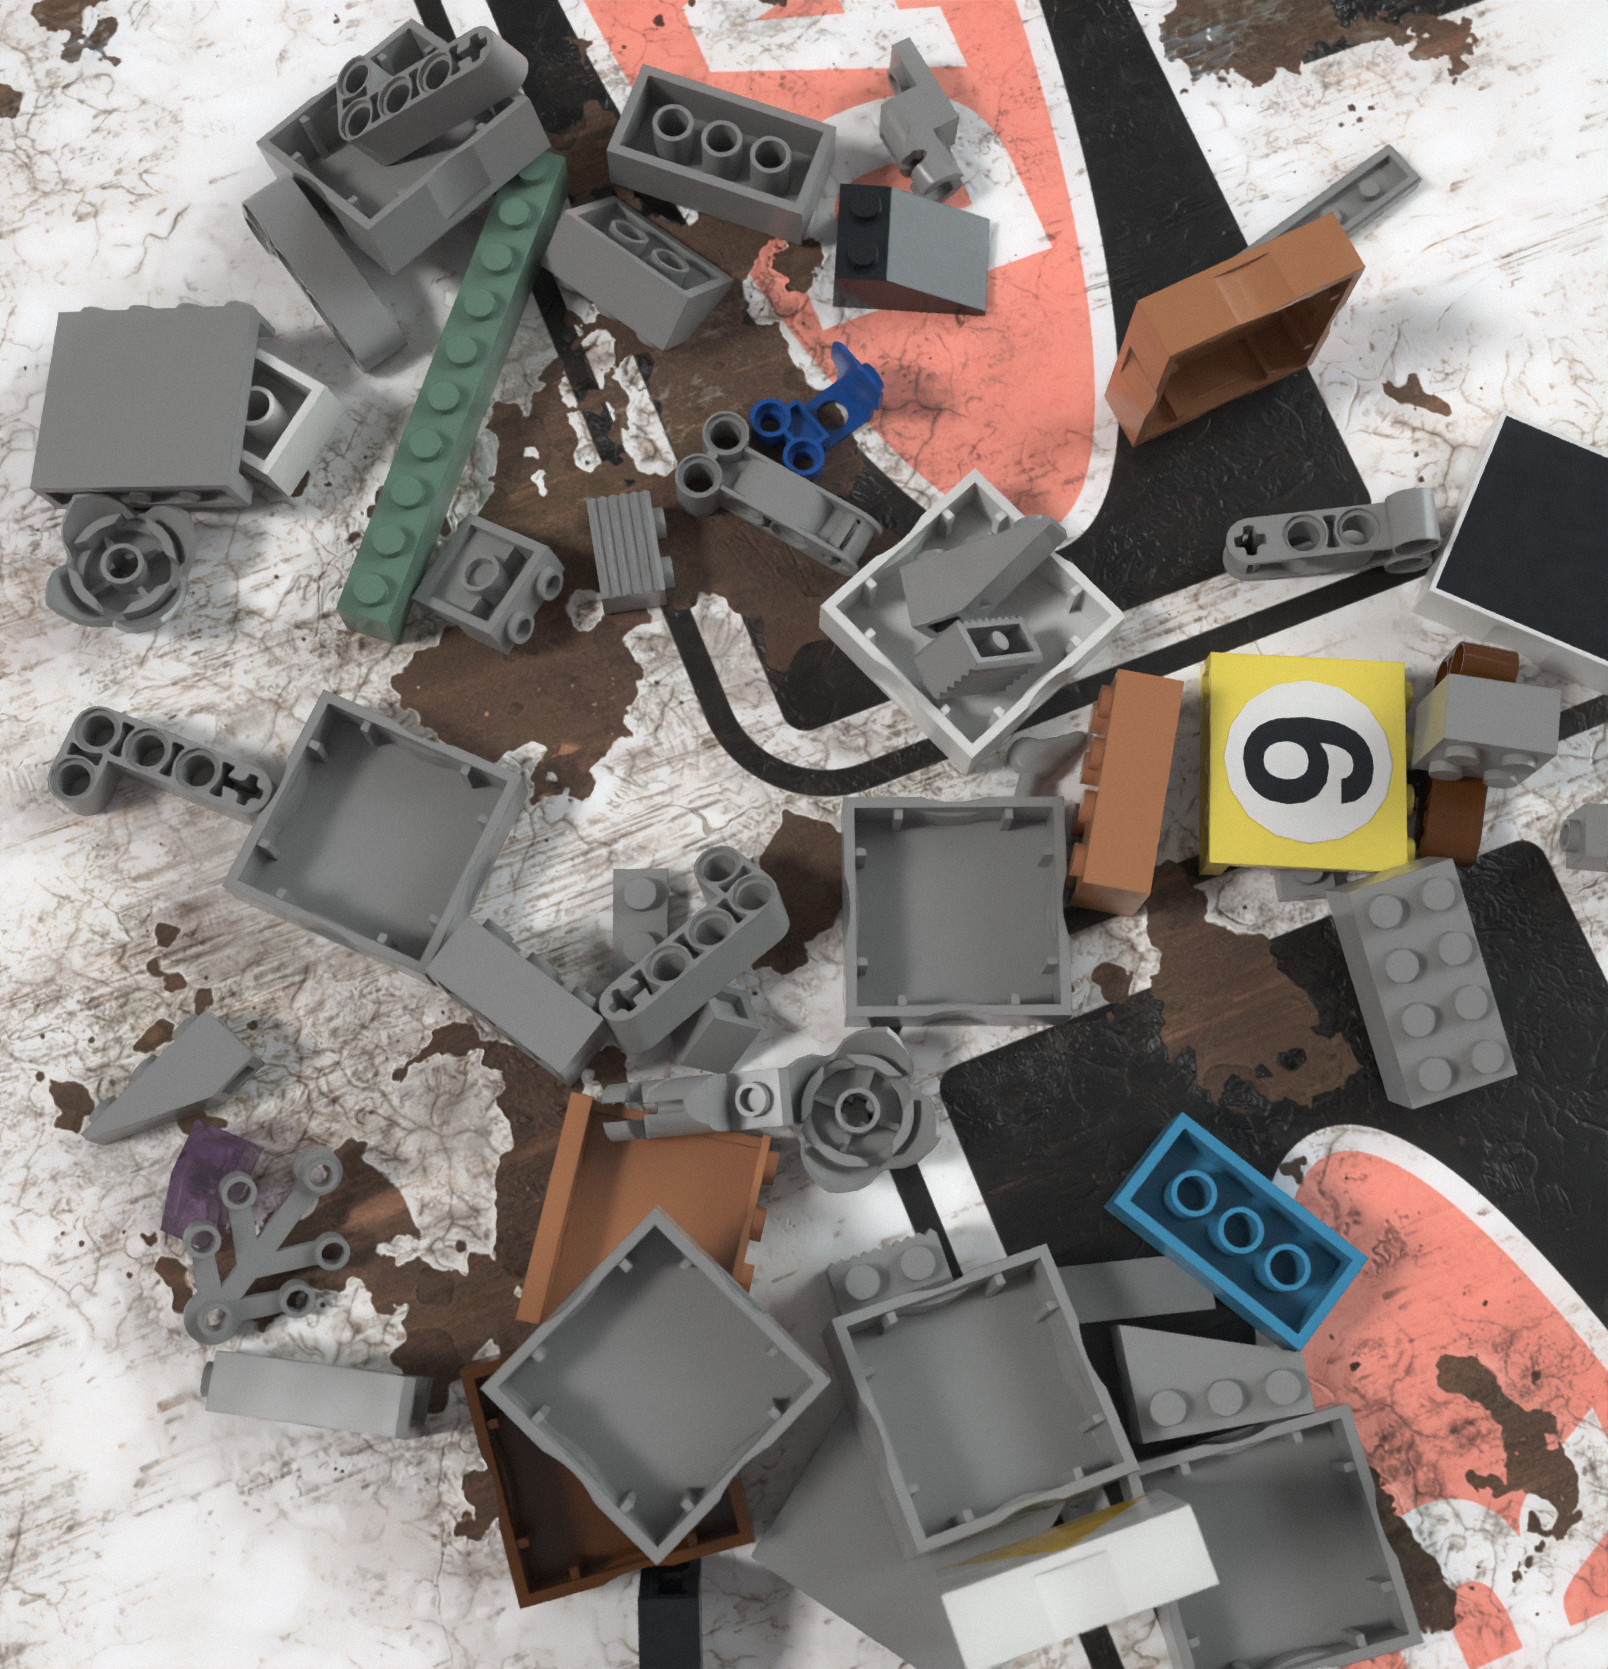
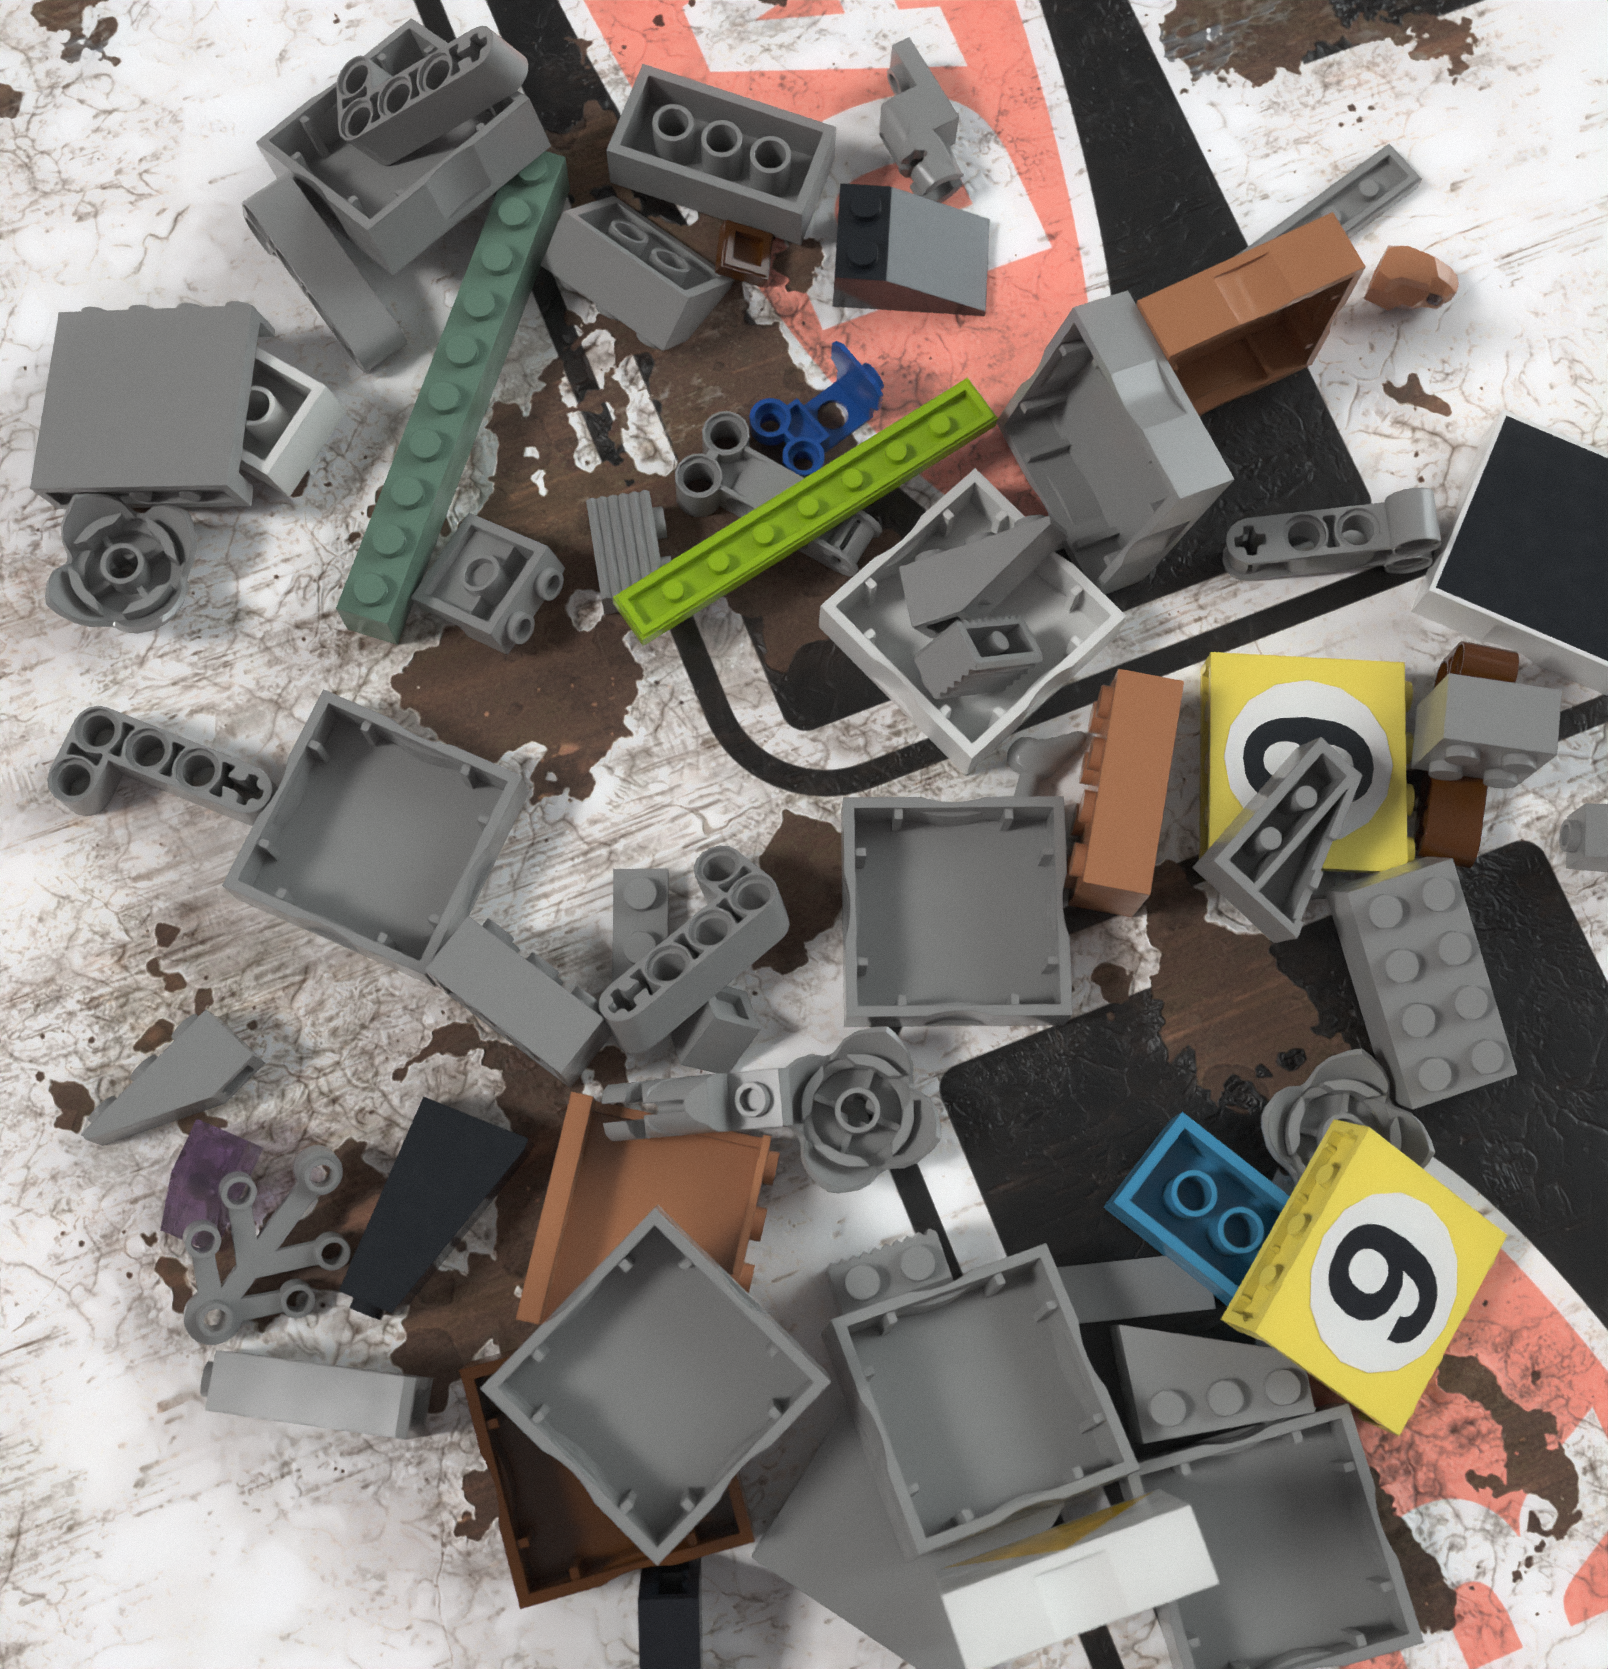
none -> black slope [339,1096,534,1320]
none -> lime tile [613,377,998,646]
none -> reddish brown tile [714,219,773,287]
none -> light grey tile [997,290,1234,594]
none -> light grey wedge [1193,737,1362,943]
none -> panel [1221,1119,1507,1436]
none -> light grey brick [1261,1048,1436,1187]
none -> nougat rock [1364,245,1459,311]

